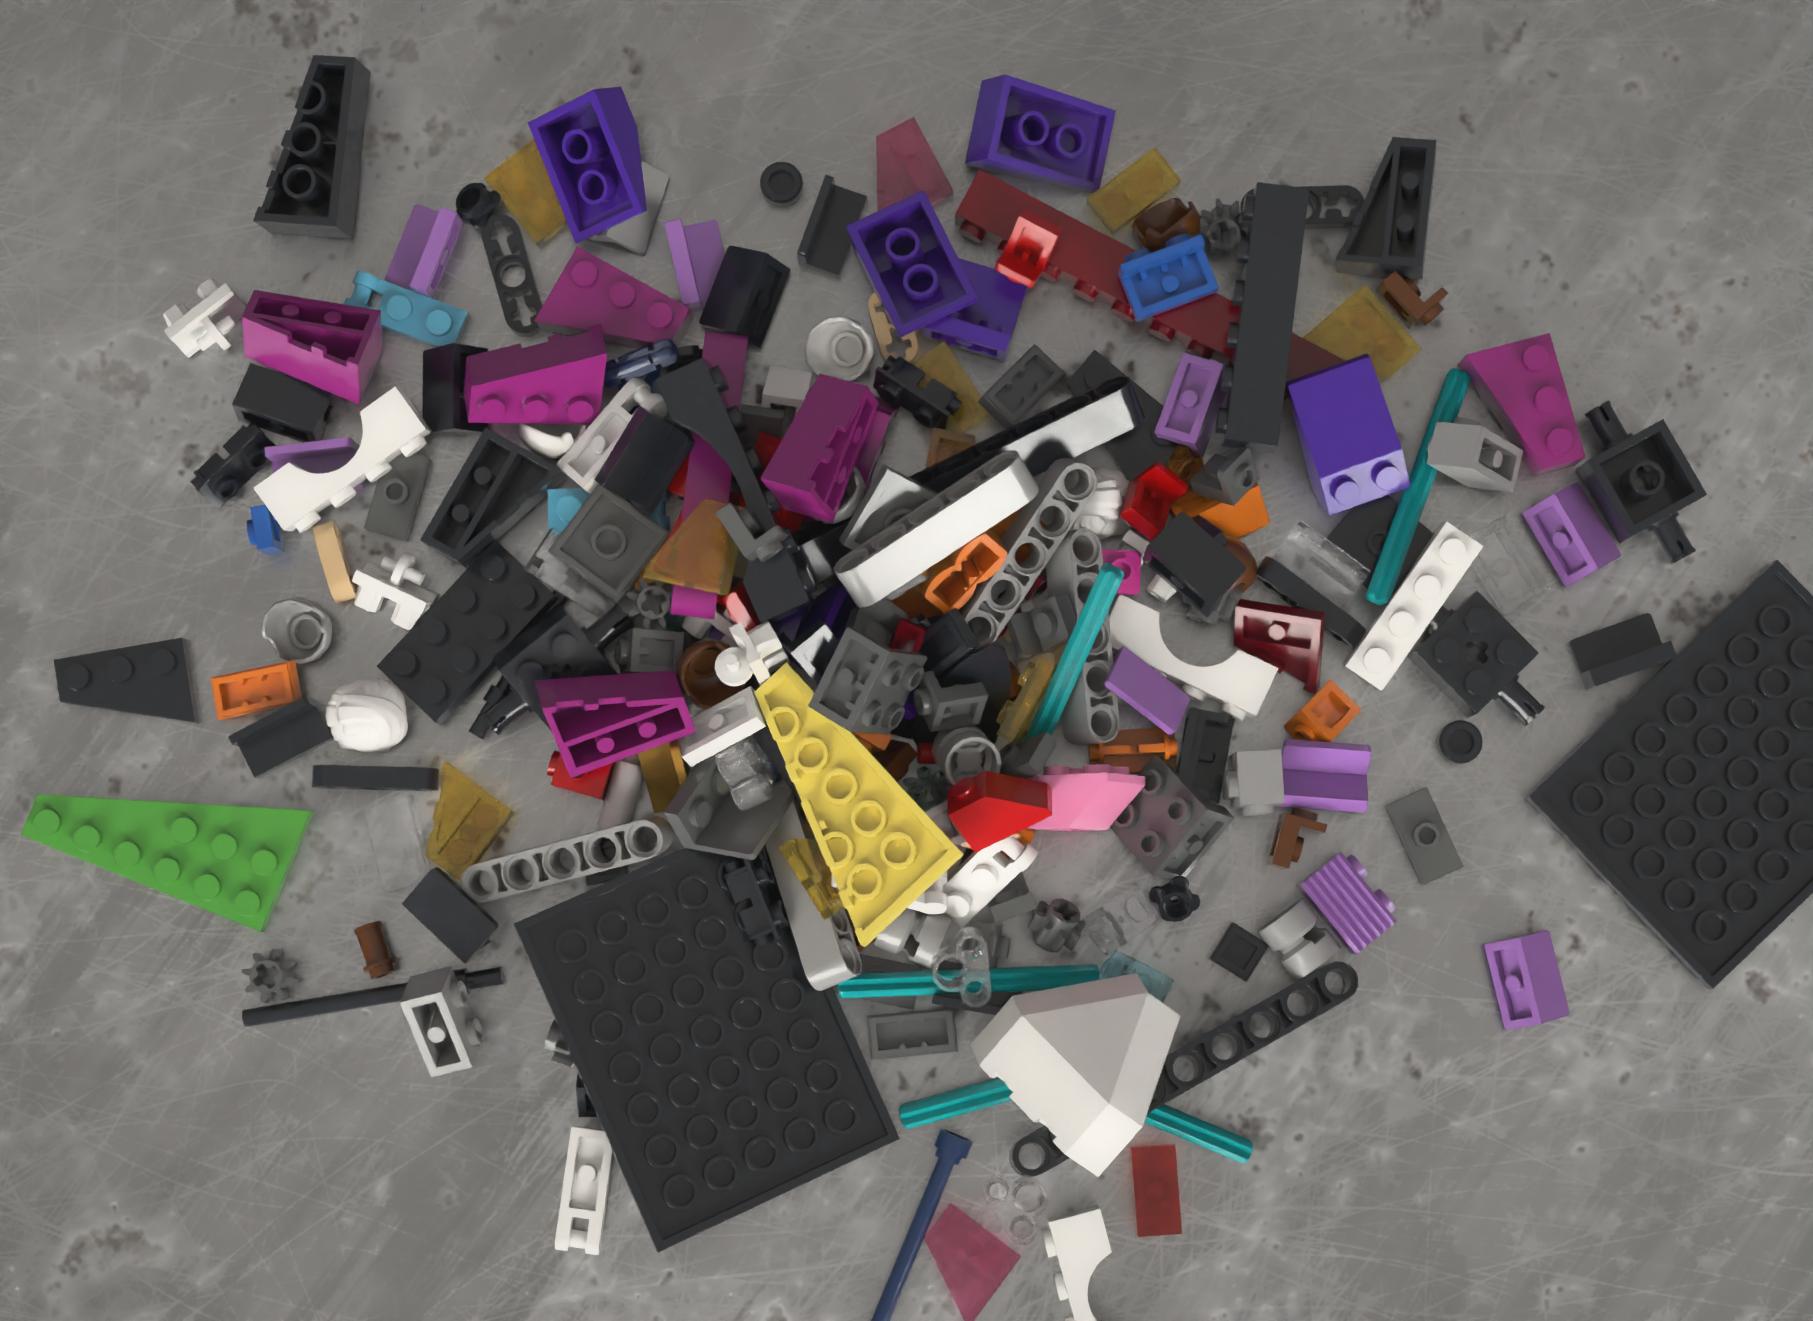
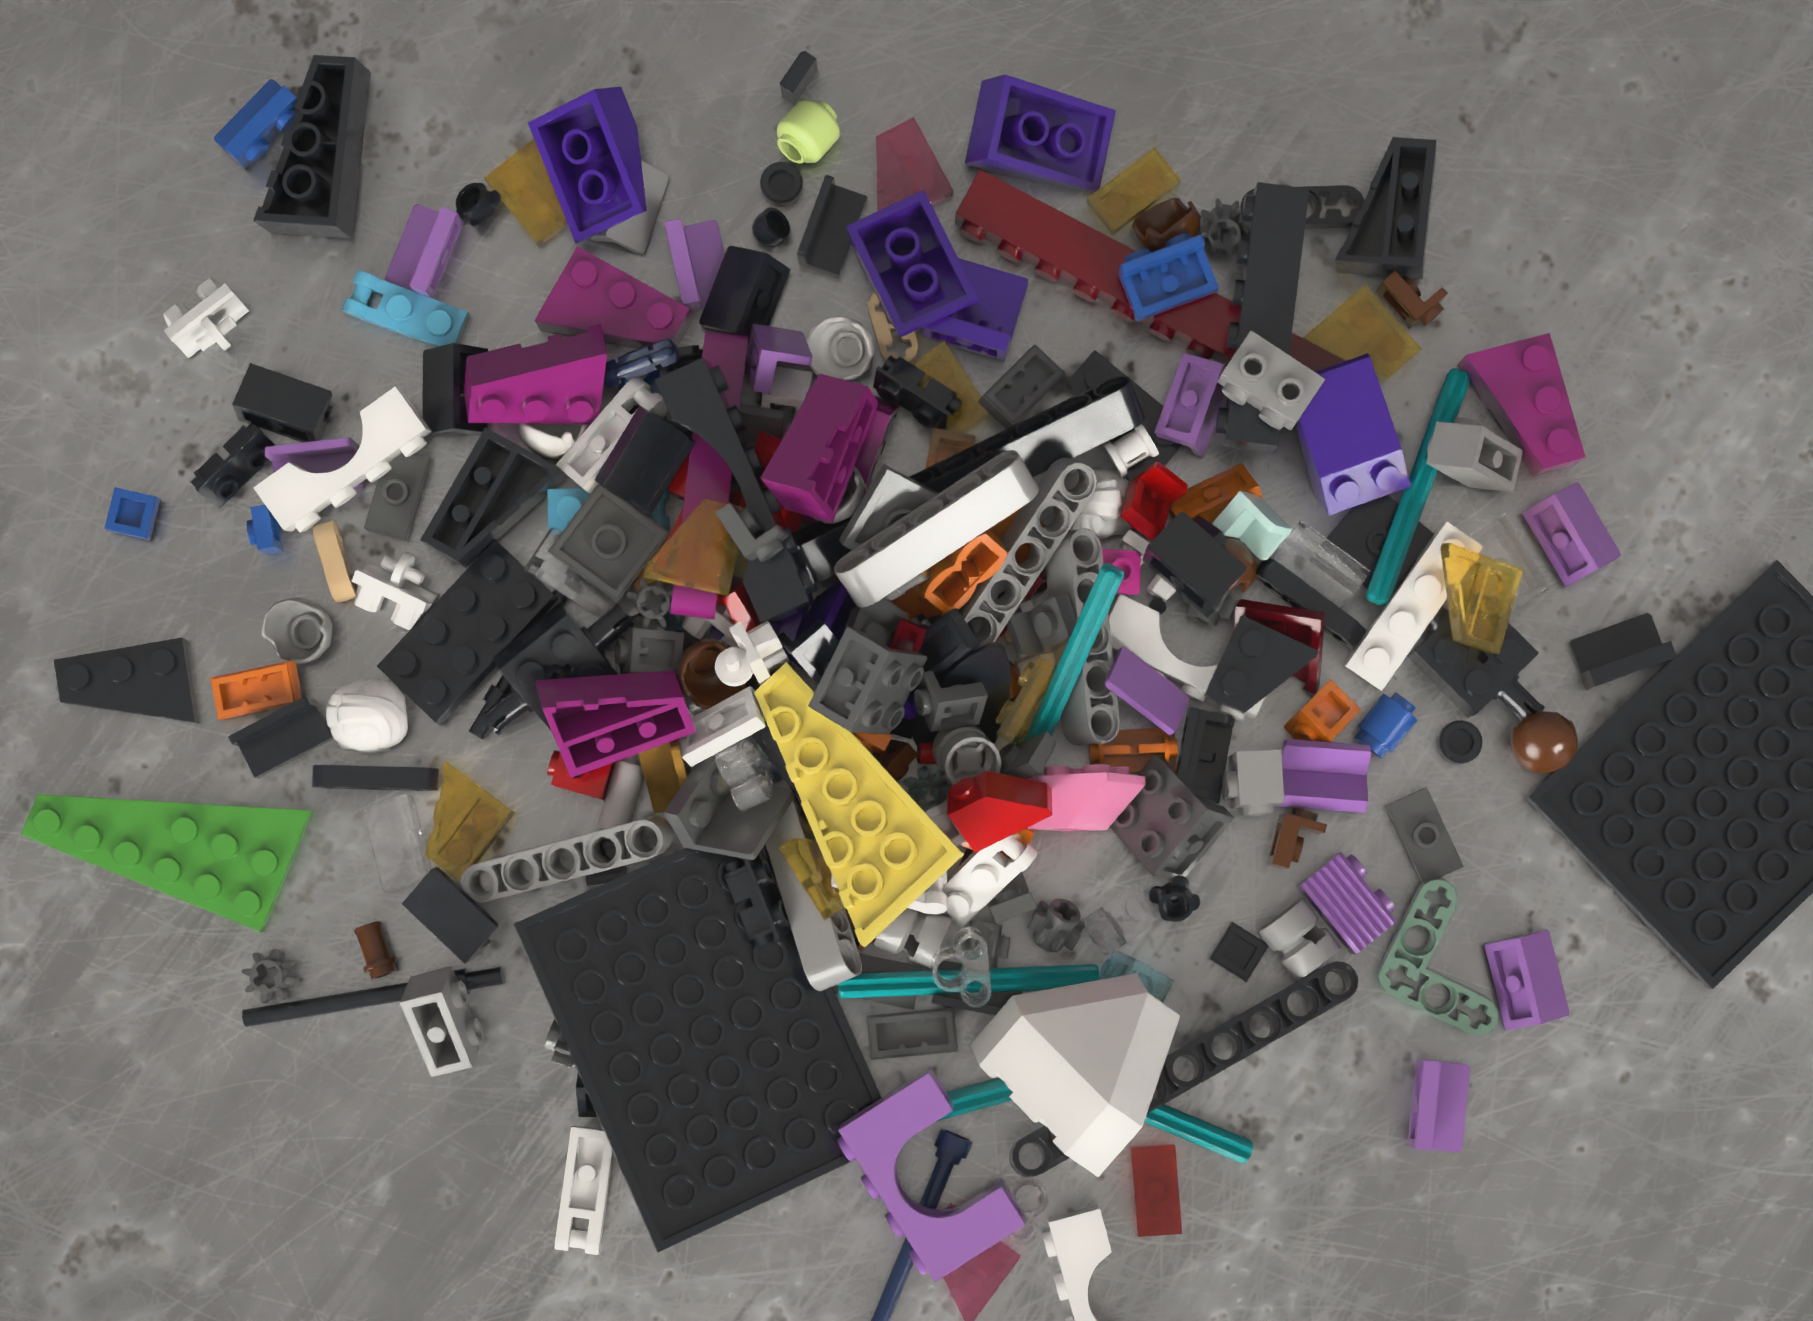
magenta wedge [242,290,383,405] -> none
black beam [481,214,543,337] -> none
red bracket [994,209,1063,288] -> none
clear orange plate [1165,445,1204,490] -> none
dark grey bracket [1189,446,1259,506] -> none
black brick [1577,400,1707,565] -> none
none -> blue plate [104,487,161,540]
none -> blue bracket [214,79,297,169]
none -> medium lavender panel [745,324,813,394]
none -> black hinge [752,207,790,245]
none -> yellowish green head [777,100,840,164]
none -> black tile [780,51,818,105]
none -> medium lavender arch [837,1067,1026,1282]
none -> white bush [1102,423,1159,477]
none -> black piece [1149,598,1166,615]
none -> black wing [1203,615,1318,714]
none -> light aqua panel [1212,491,1293,560]
none -> light grey brick [1217,331,1325,431]
none -> blue brick [1354,692,1417,759]
none -> sand green beam [1377,877,1499,1036]
none -> medium lavender panel [1408,1058,1470,1152]
none -> clear yellow wing [1440,543,1523,654]
none -> reddish brown hair [1511,711,1578,773]

